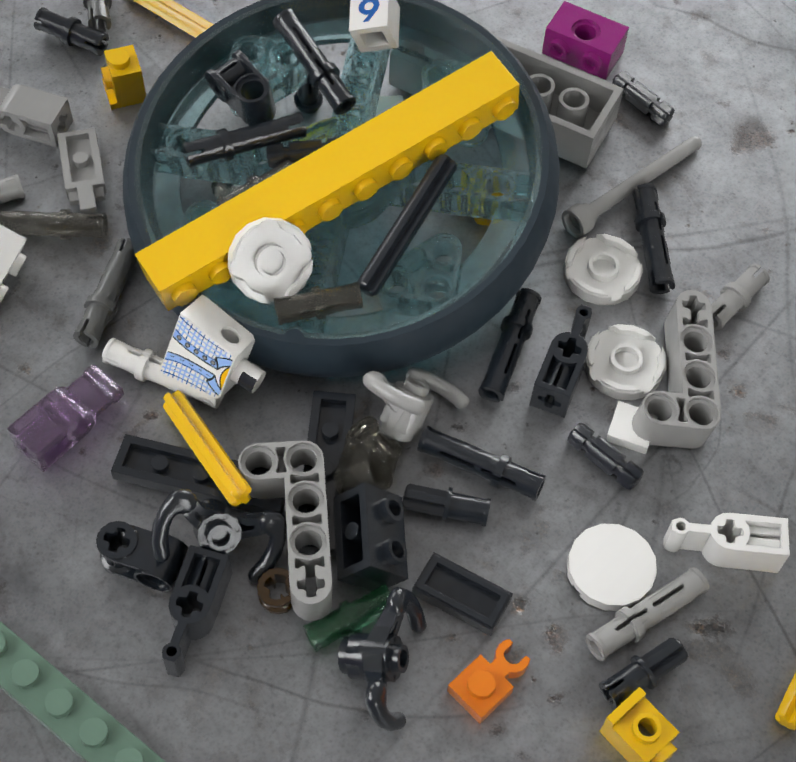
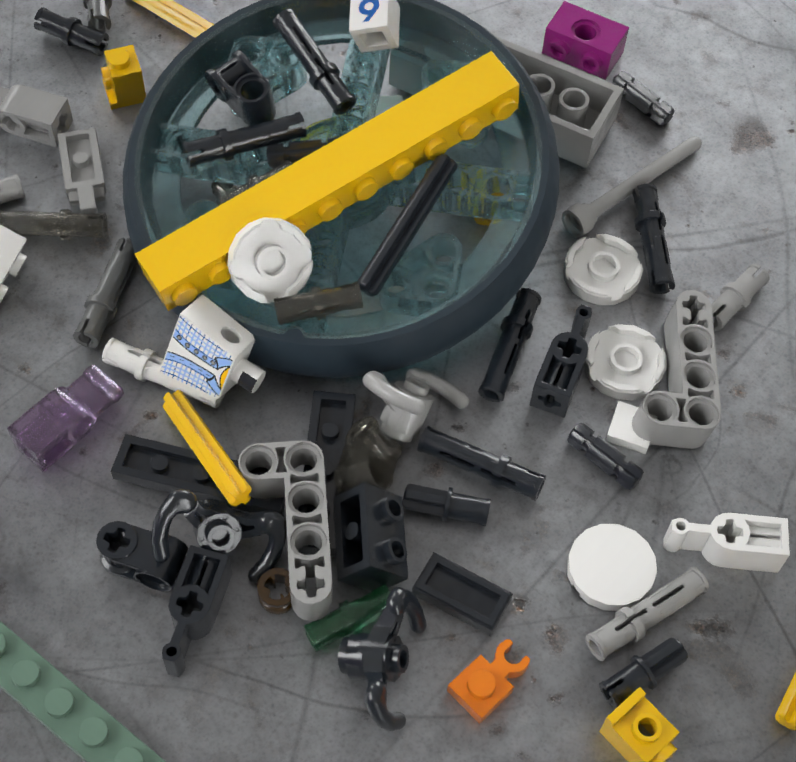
black pin [294,67,323,114] -> none

